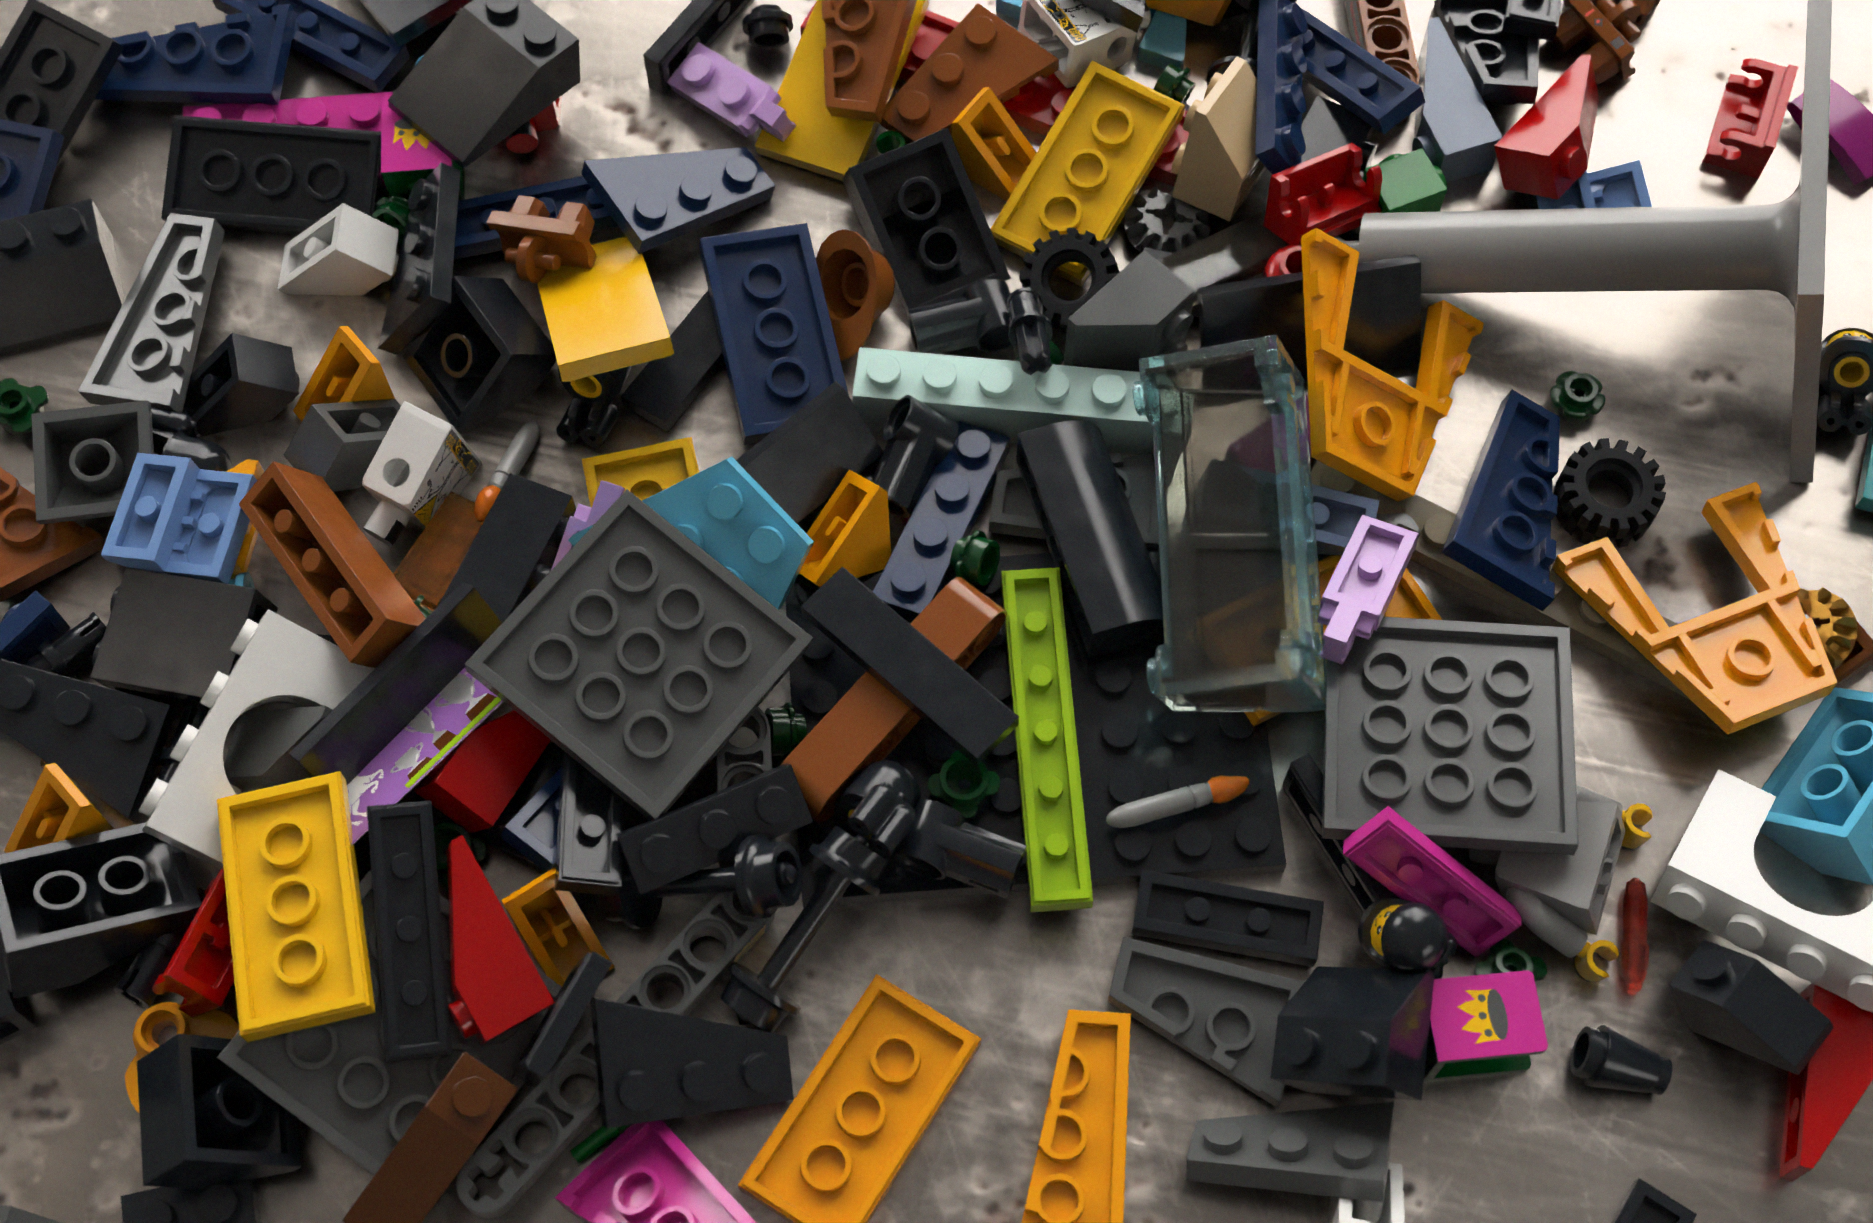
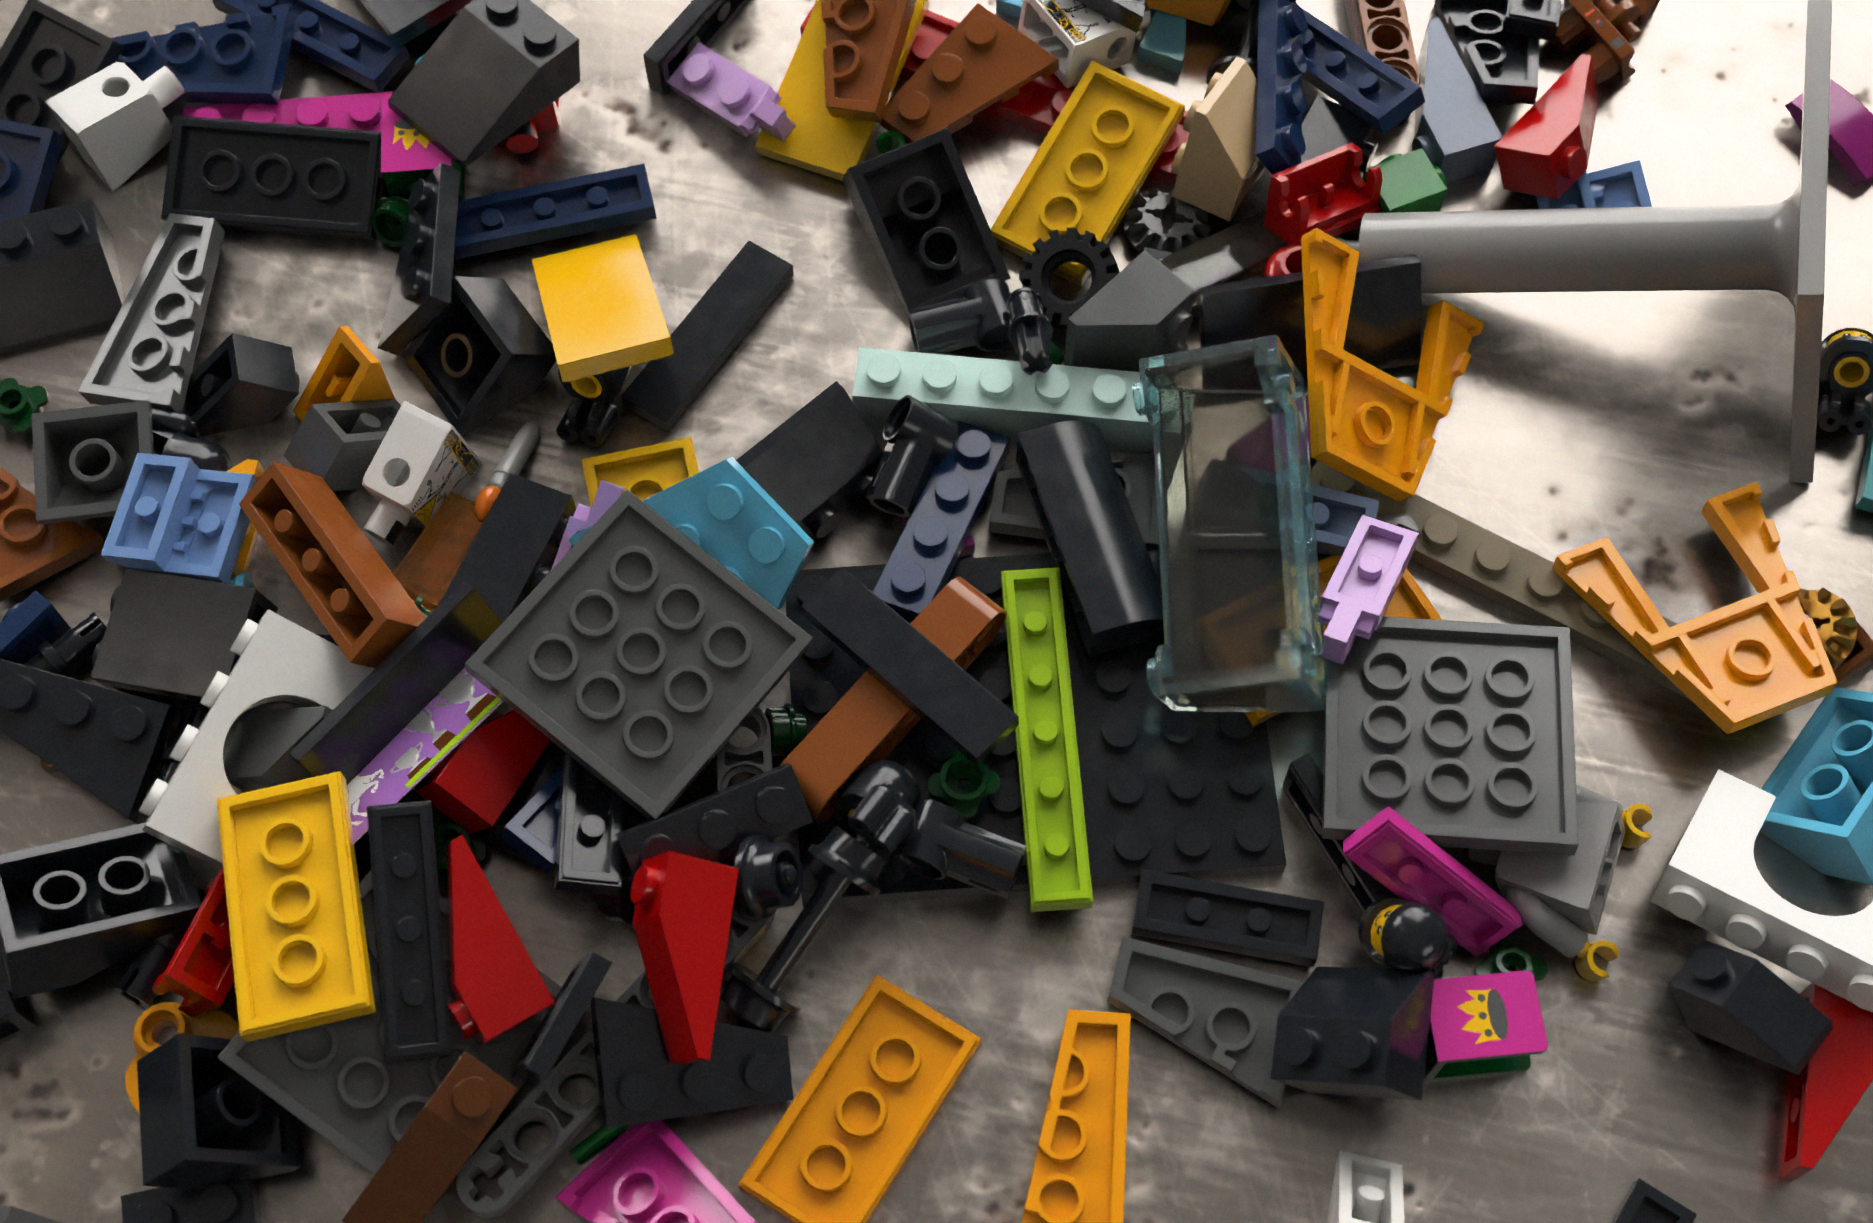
light orange slope [4,763,114,853] -> none
white slope [278,203,399,296] -> none
dark orange hips [486,195,597,283] -> none
light orange slope [501,867,614,987] -> none
wing [581,147,775,254] -> none
dark blue plate [699,223,849,445] -> none
black plate [742,4,794,48] -> none
light orange slope [799,469,891,587] -> none
dark orange piece [816,229,895,362] -> none
dark green plate [950,530,1000,586] -> none
light orange slope [951,87,1036,201] -> none
light grey piece [1106,775,1250,828] -> none
dark green plate [1153,63,1195,105] -> none
dark grey wing [1186,1102,1394,1202] -> none
dark blue wing [1442,389,1560,611] -> none
dark green plate [1550,370,1605,423] -> none
black tyre [1553,438,1666,548] -> none
black cone [1570,1025,1672,1095] -> none
clear red piece [1620,877,1650,992] -> none
hinge [1702,58,1798,179] -> none
none -> white torso [46,62,185,192]
none -> red slope [631,851,739,1065]

